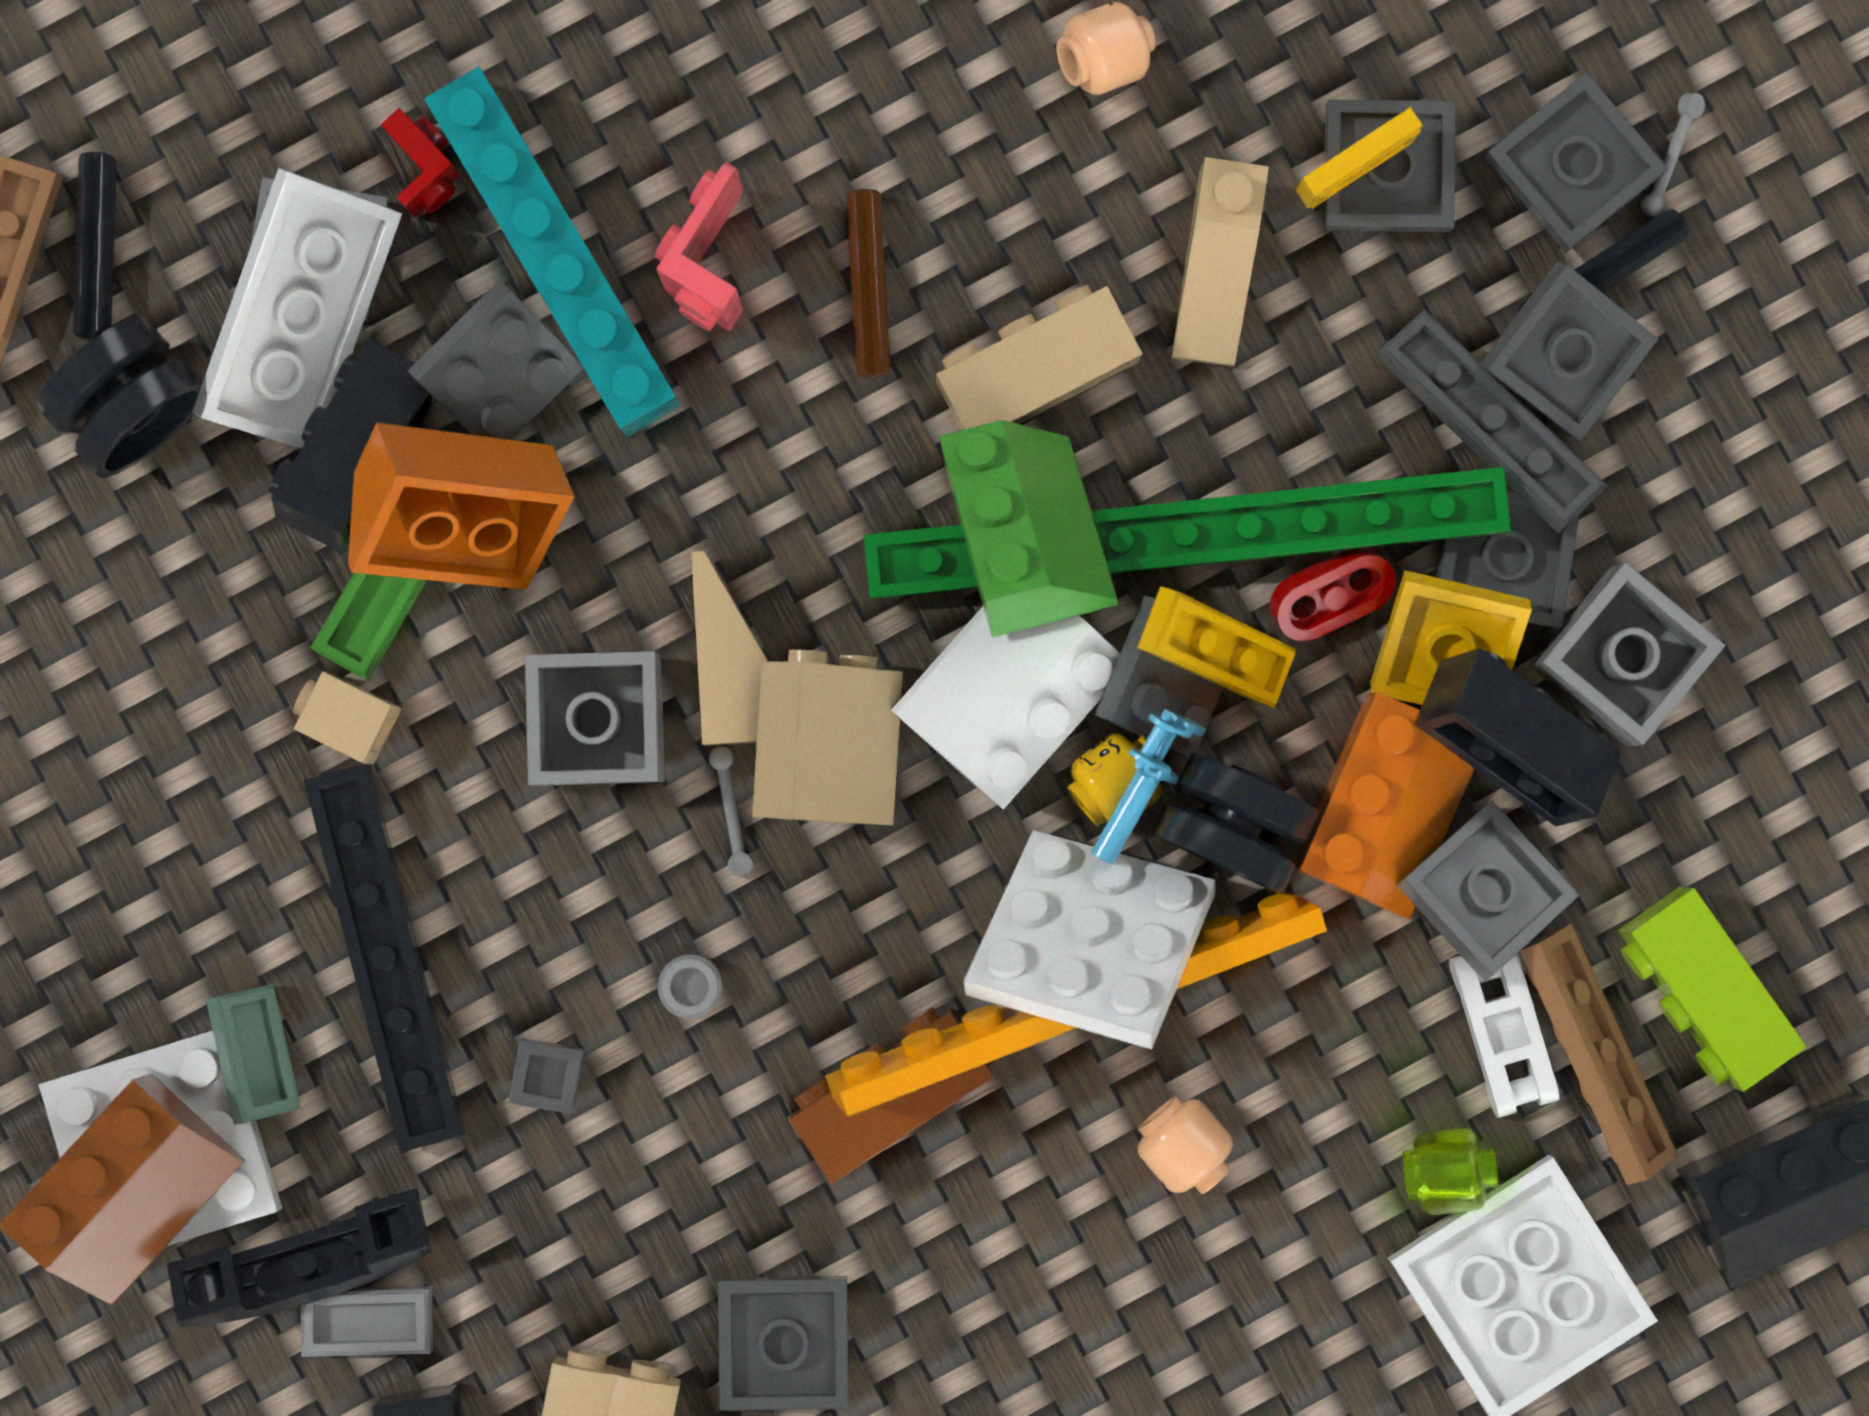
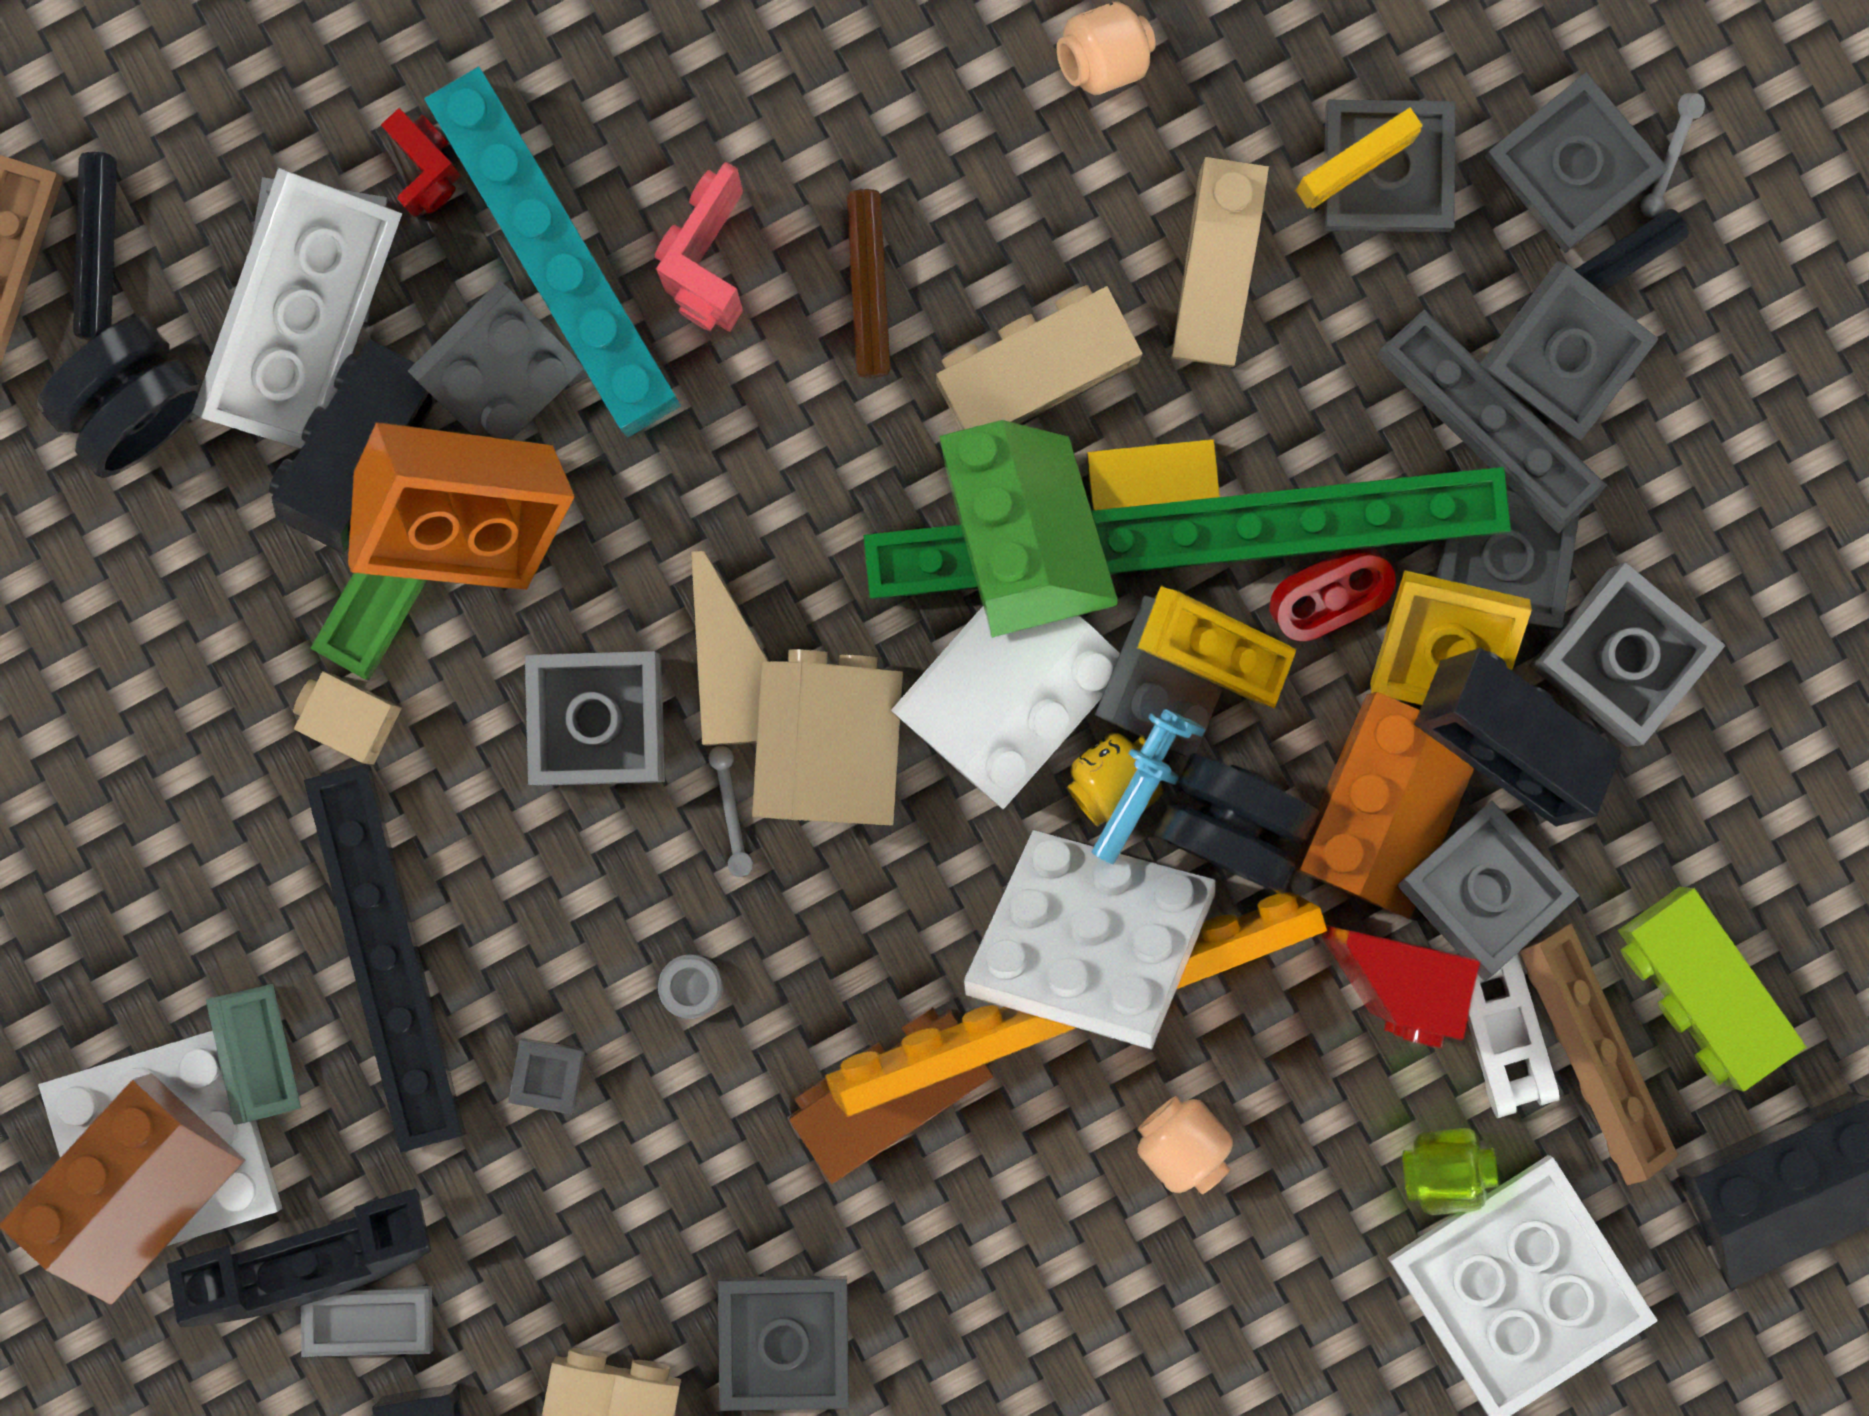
none -> yellow tile [1086,439,1220,511]
none -> red slope [1322,925,1480,1048]

